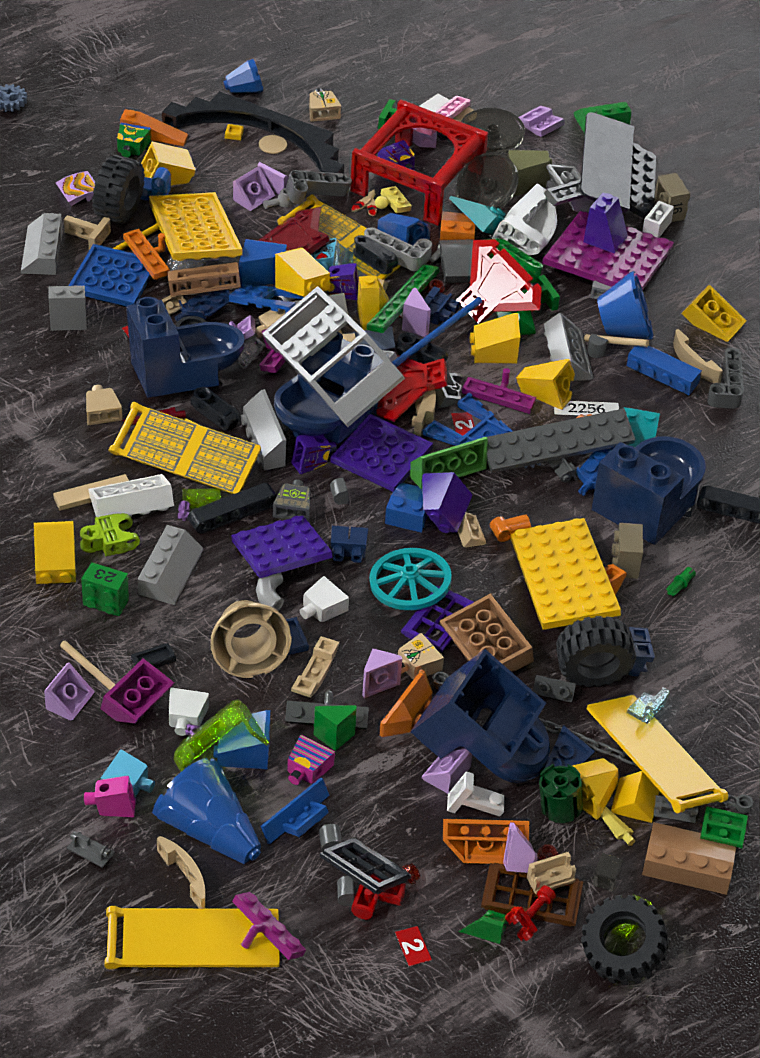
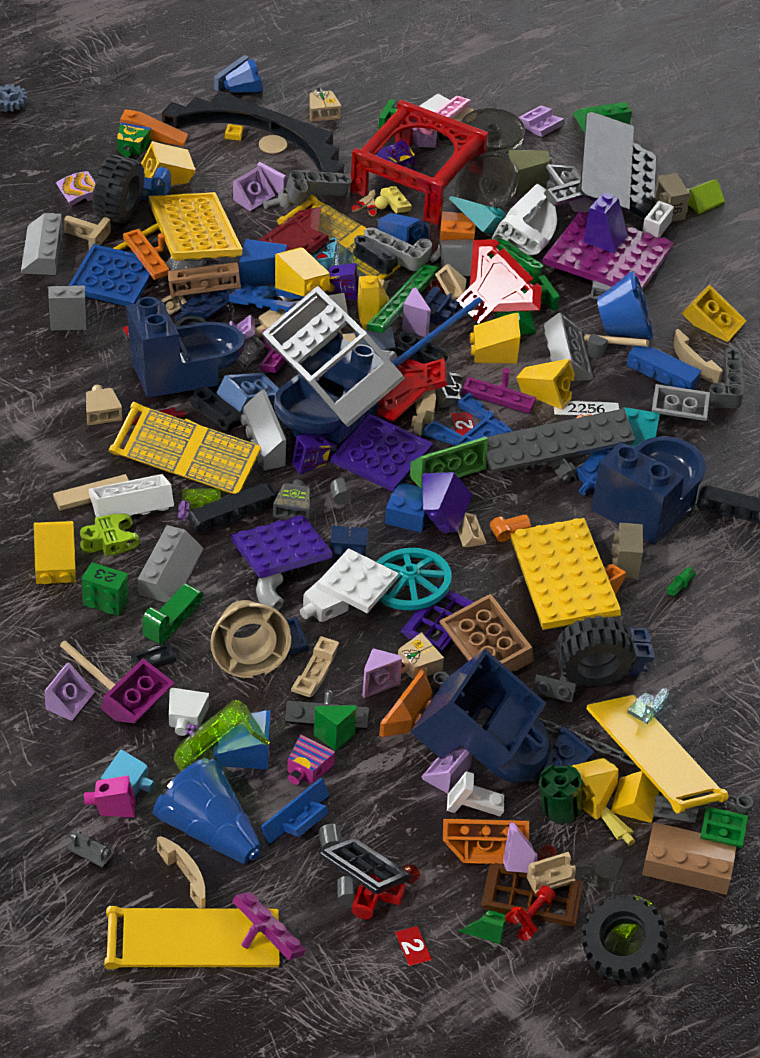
none -> green beam [142,583,204,645]
none -> sand blue tile [214,55,249,92]
none -> medium blue slope [217,373,279,415]
none -> white plate [317,548,398,613]
none -> tan slope [435,264,467,300]
none -> light grey slope [651,384,710,421]
none -> lime slope [688,179,725,214]

